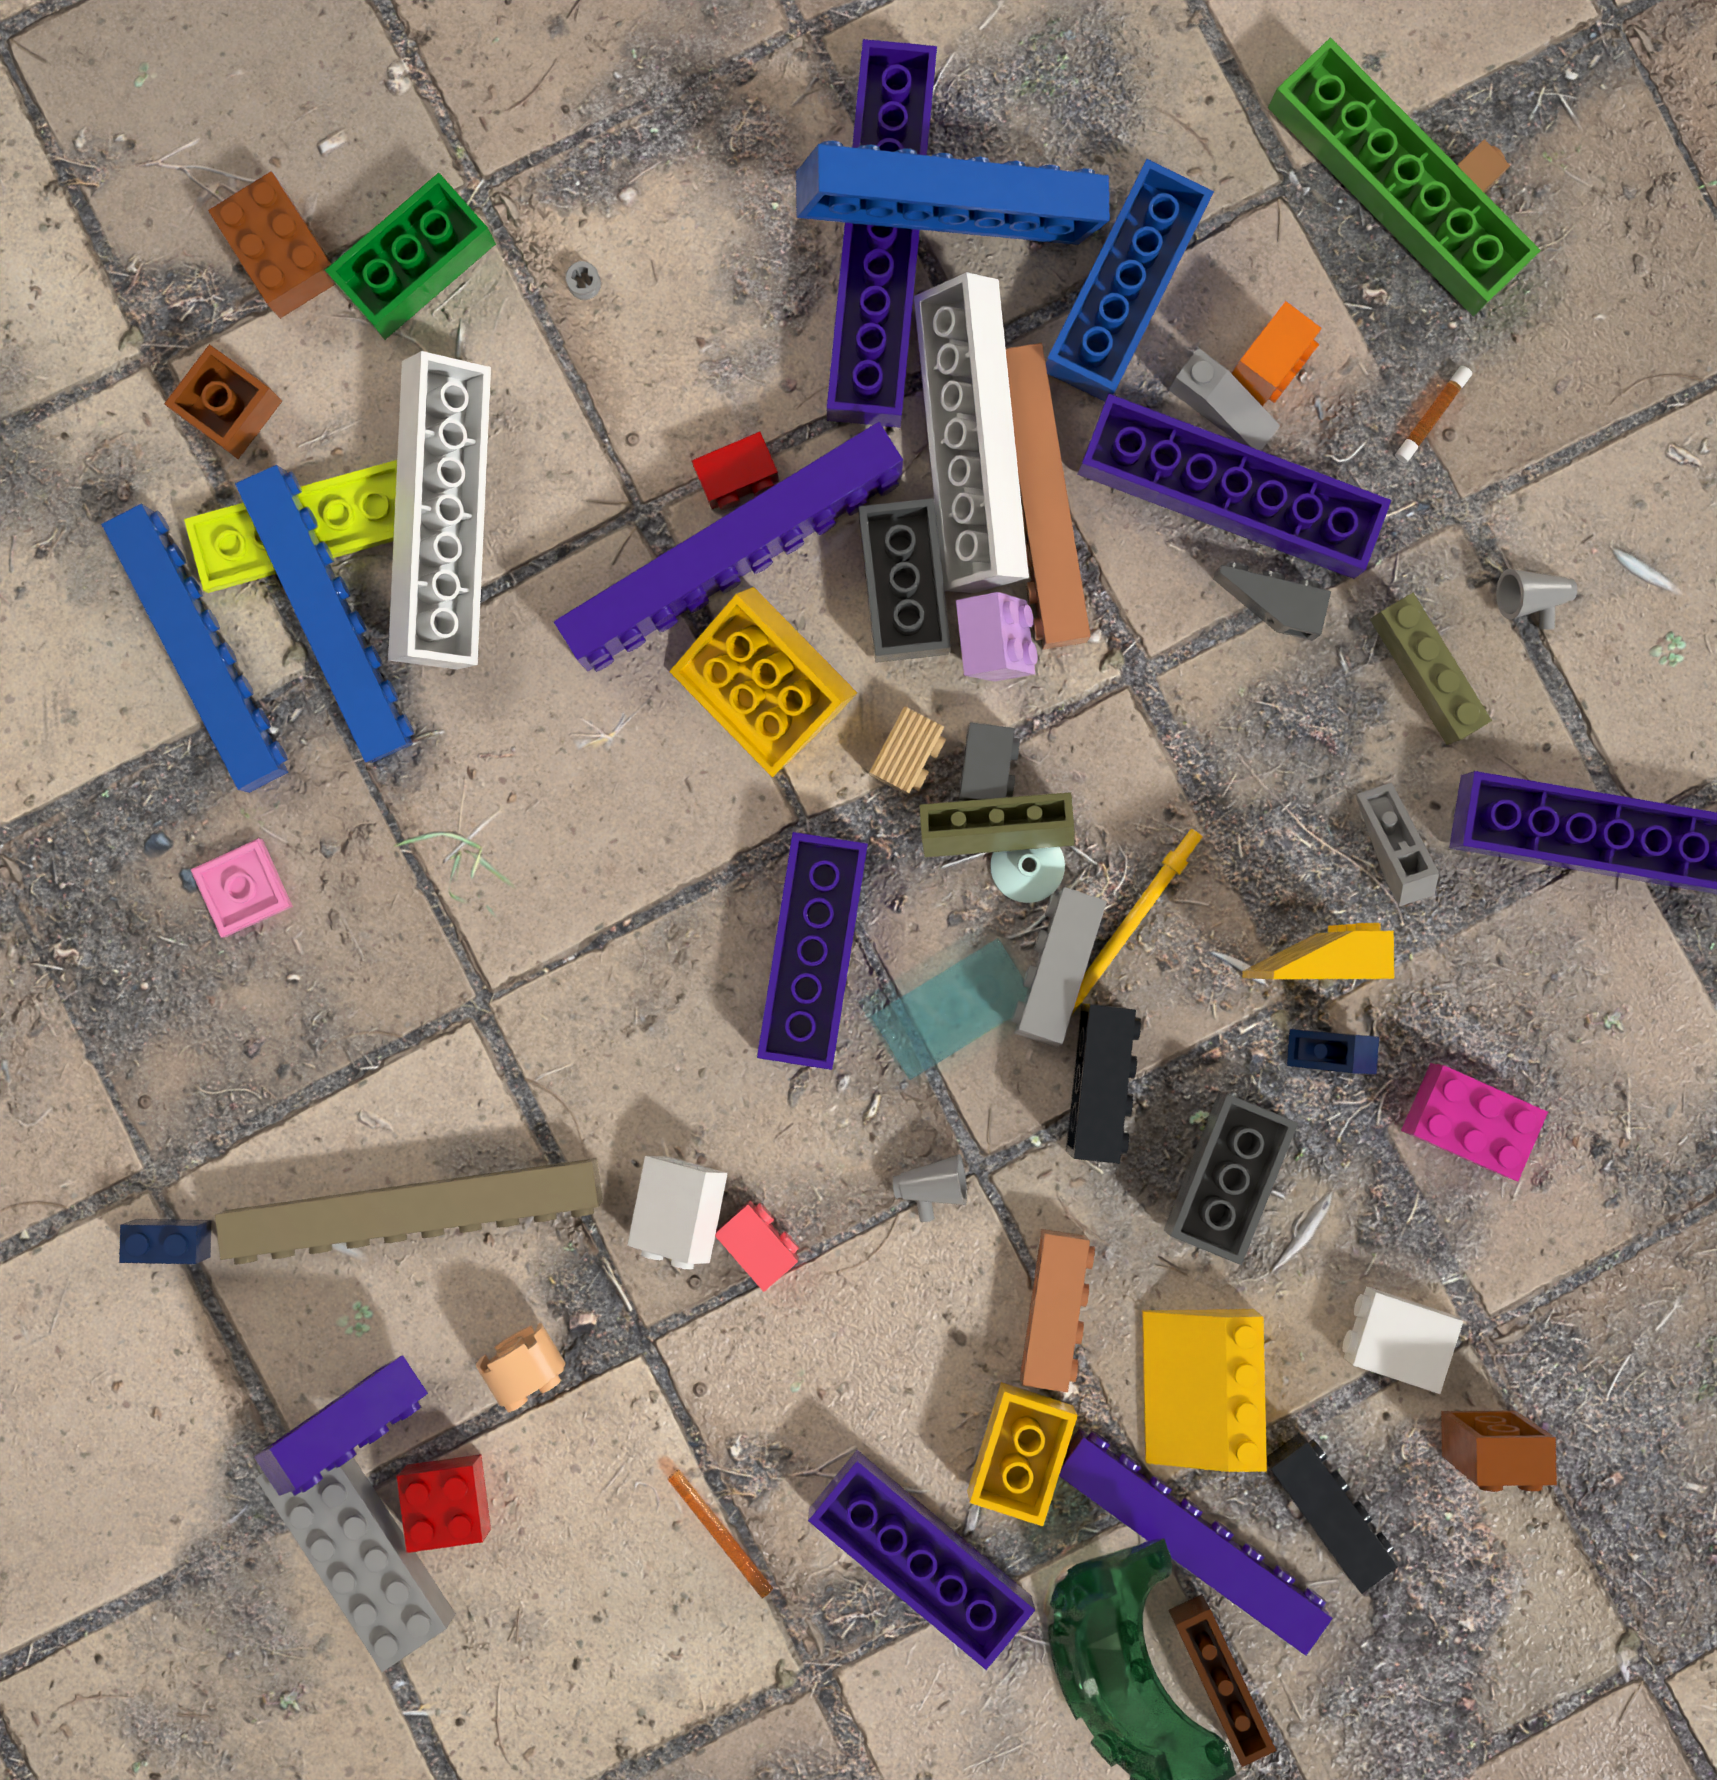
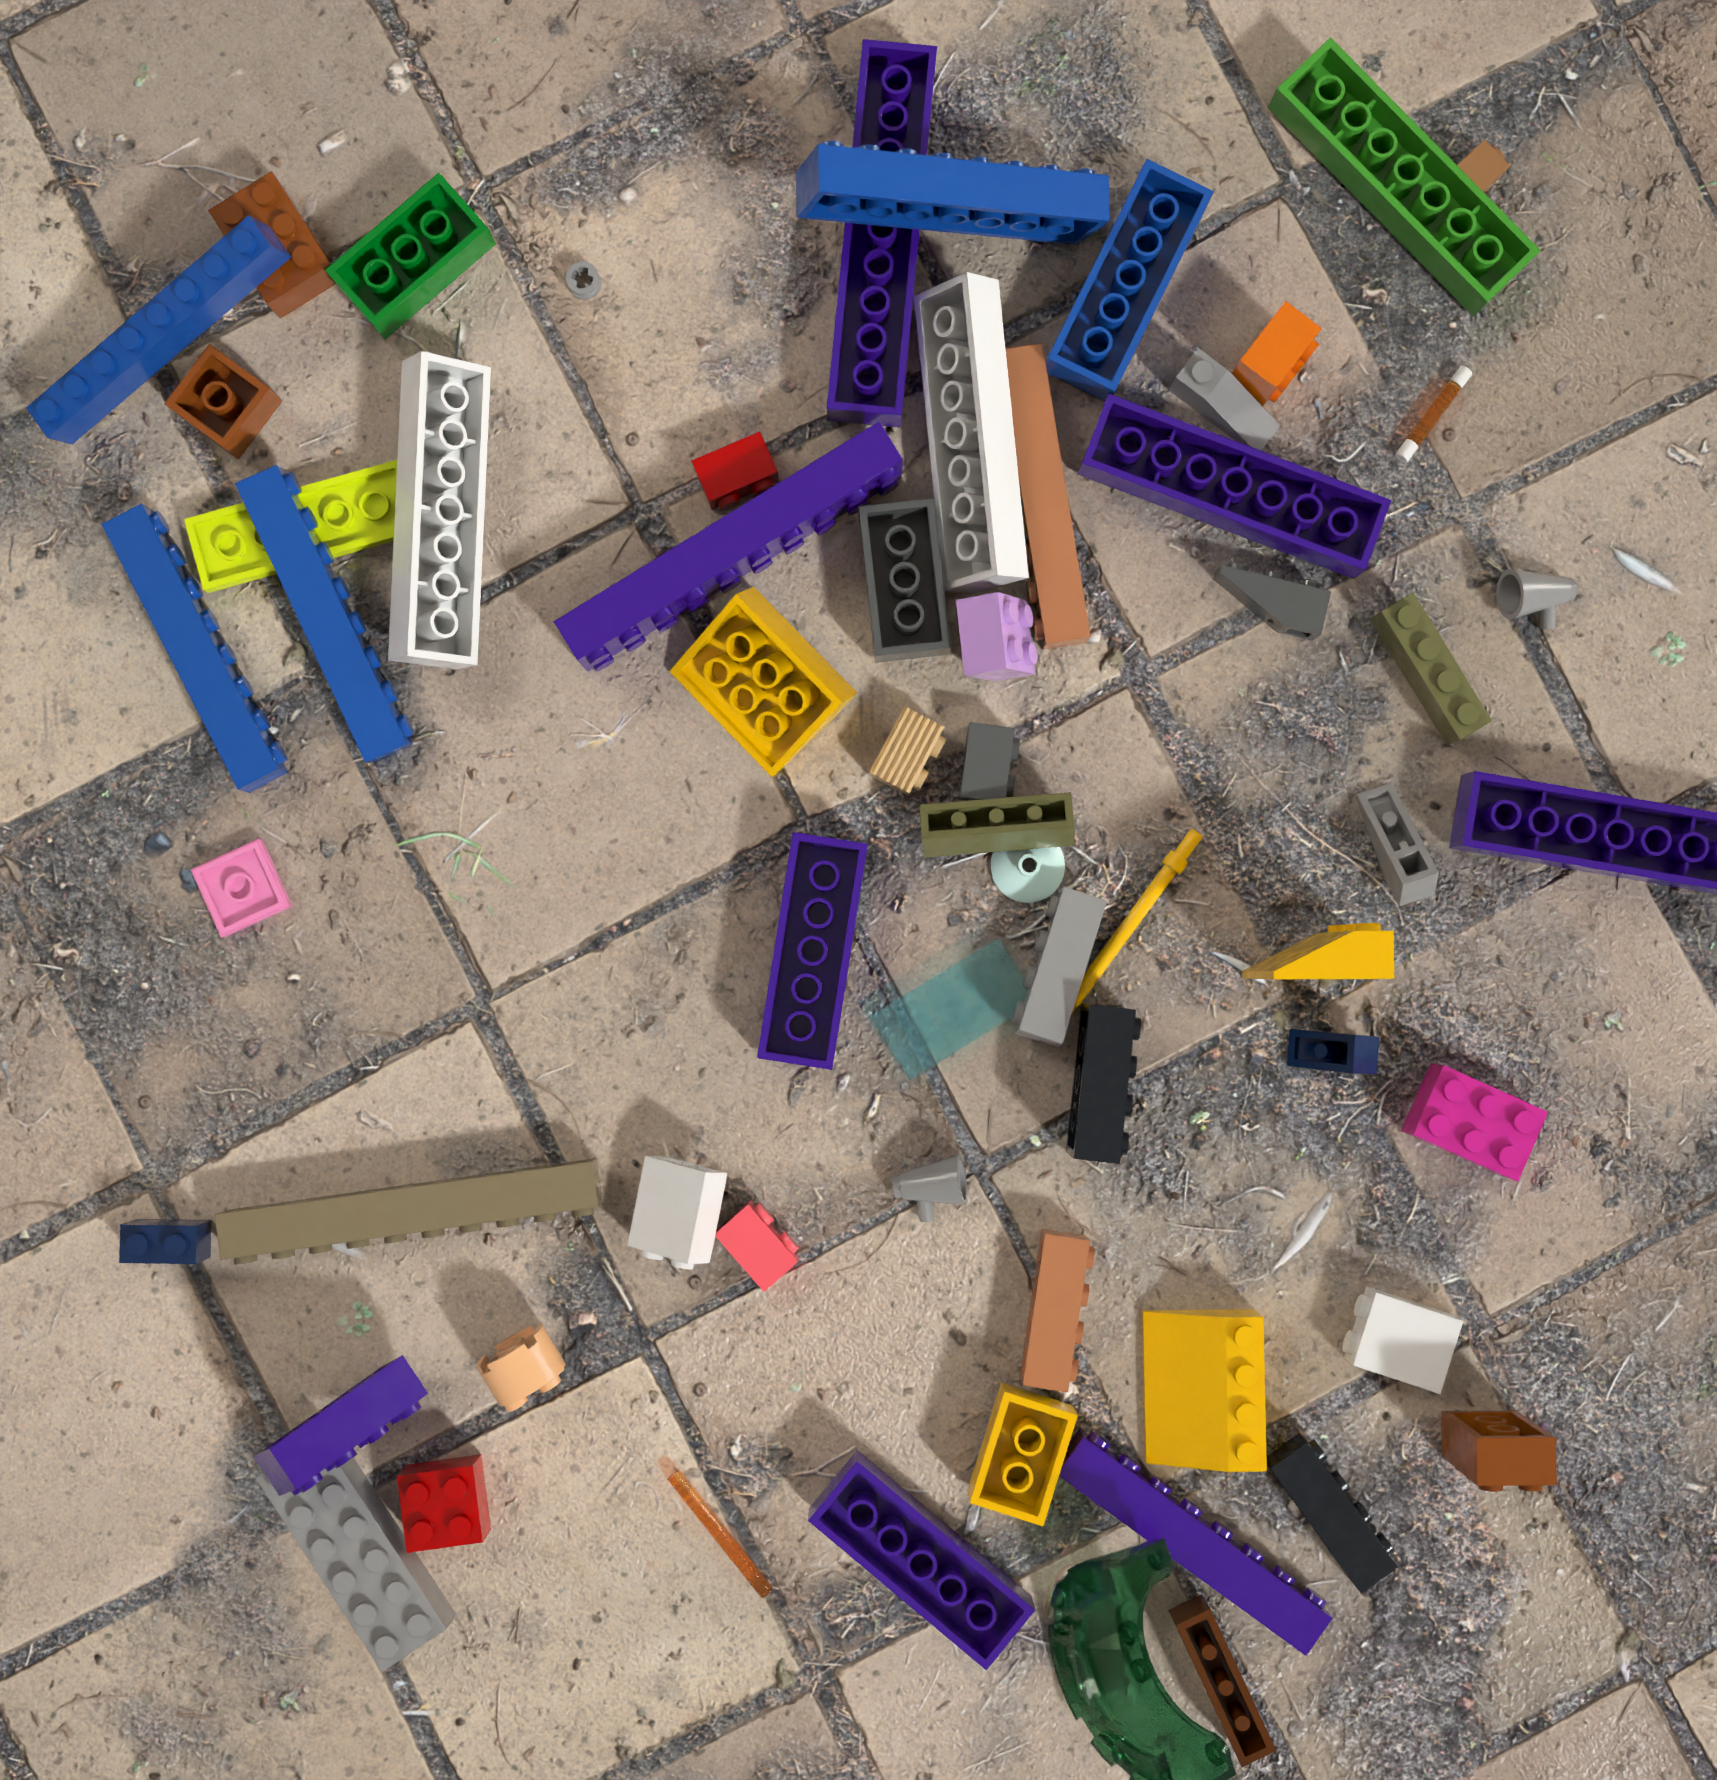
dark grey brick [1164,1091,1298,1265] -> none
none -> blue brick [26,215,291,444]

